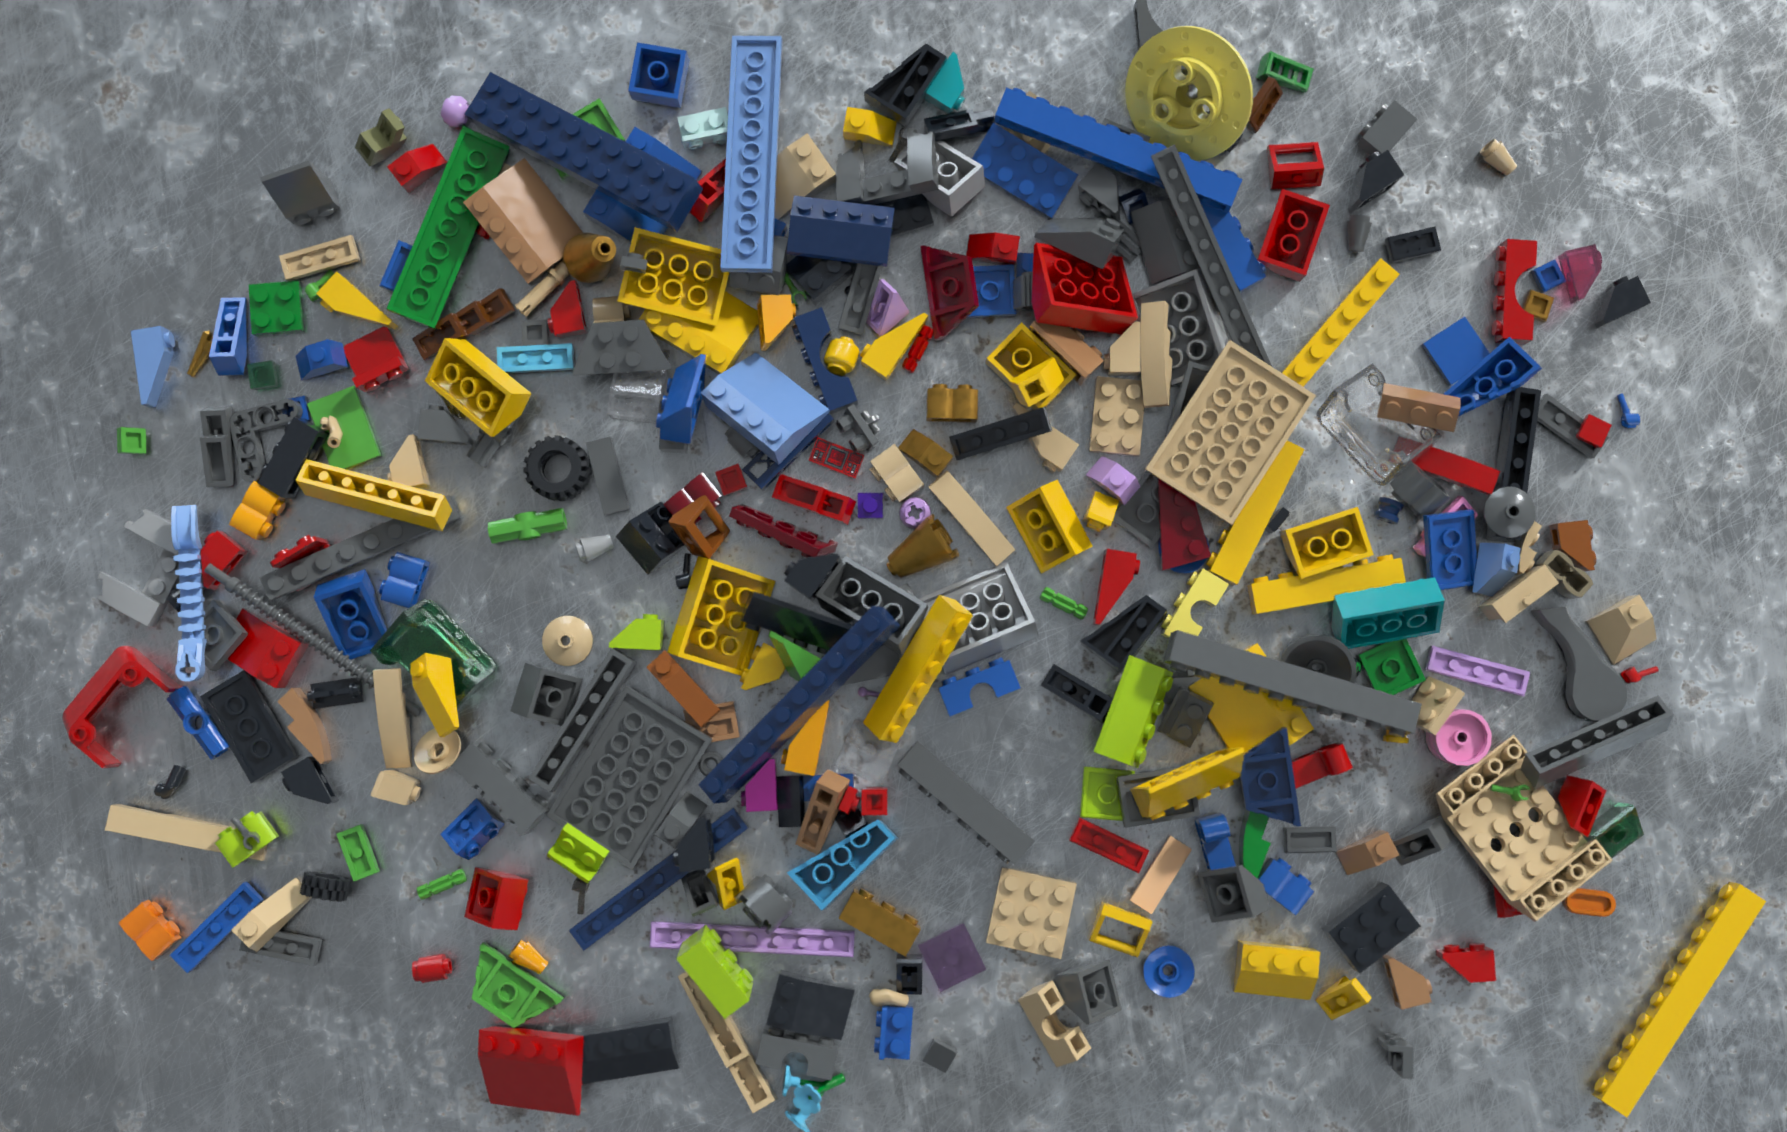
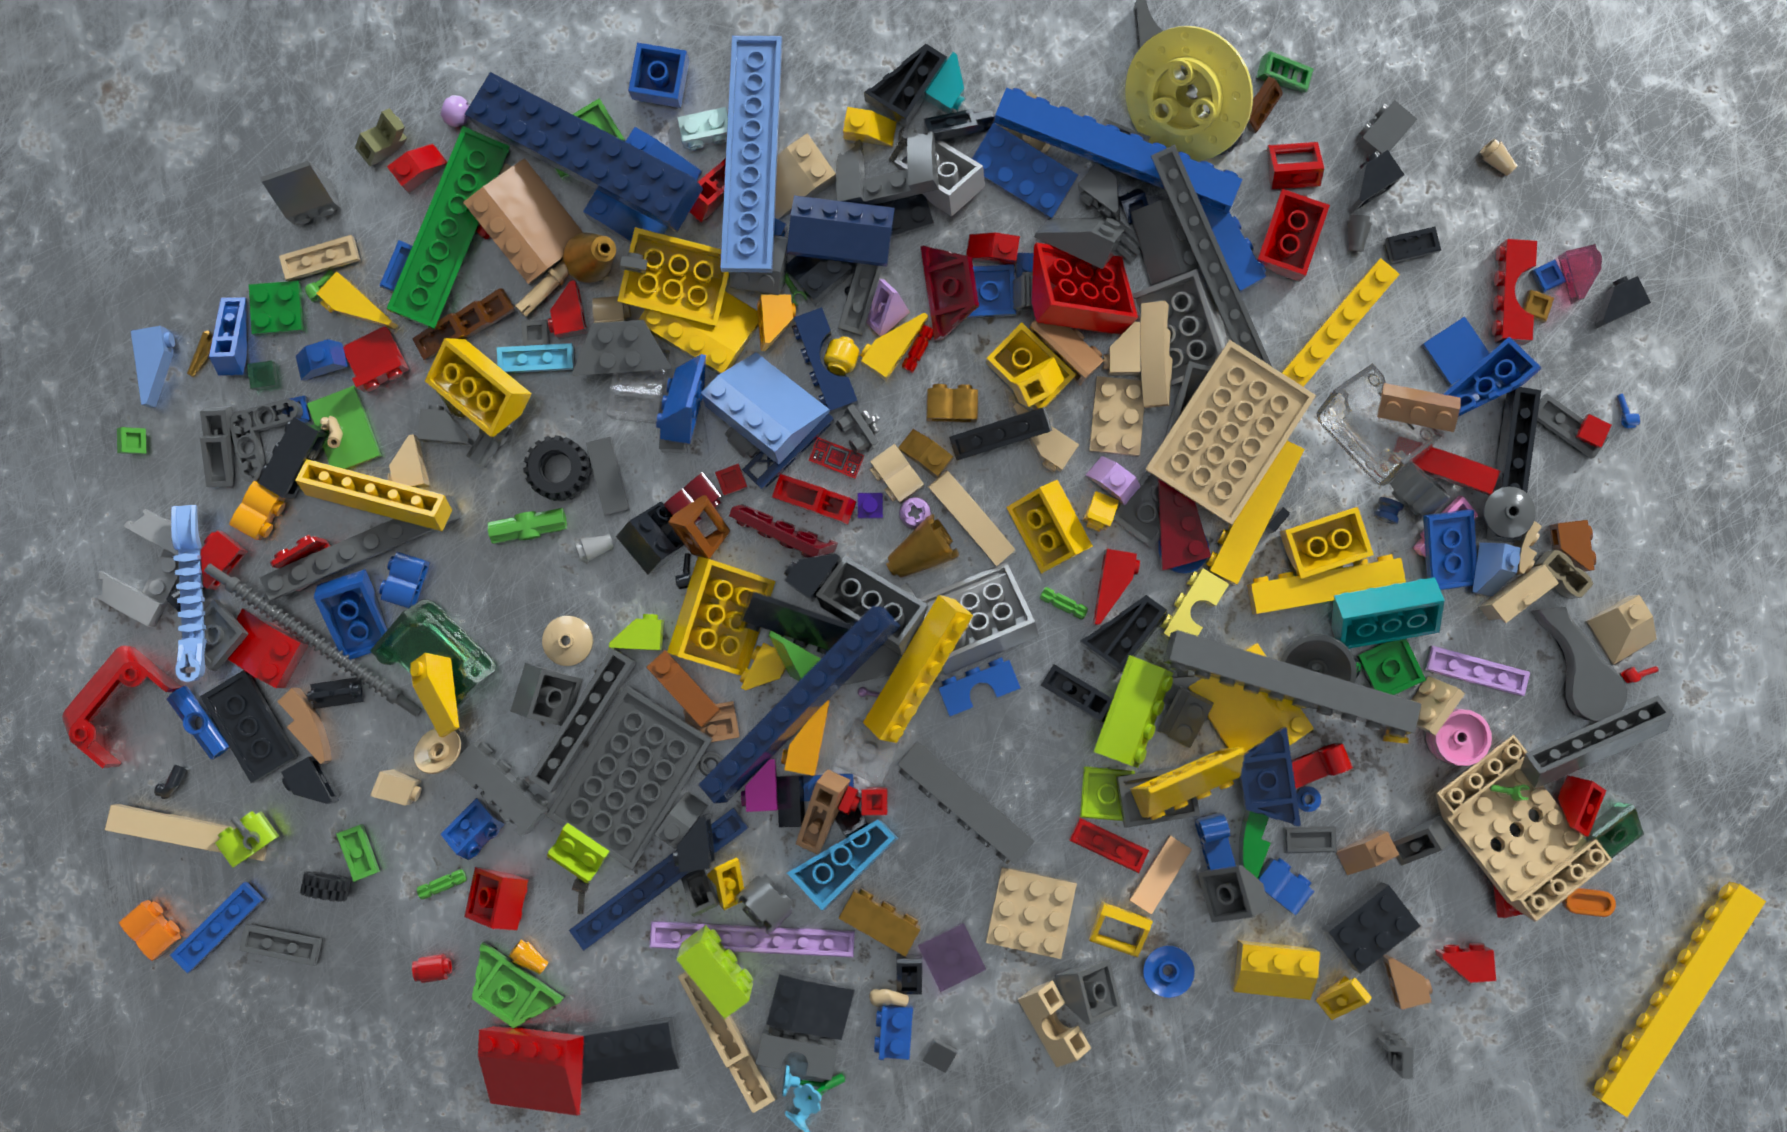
tan slope [232,878,312,952] -> none
tan slope [373,668,413,769] -> none
none -> blue plate [1296,786,1321,812]

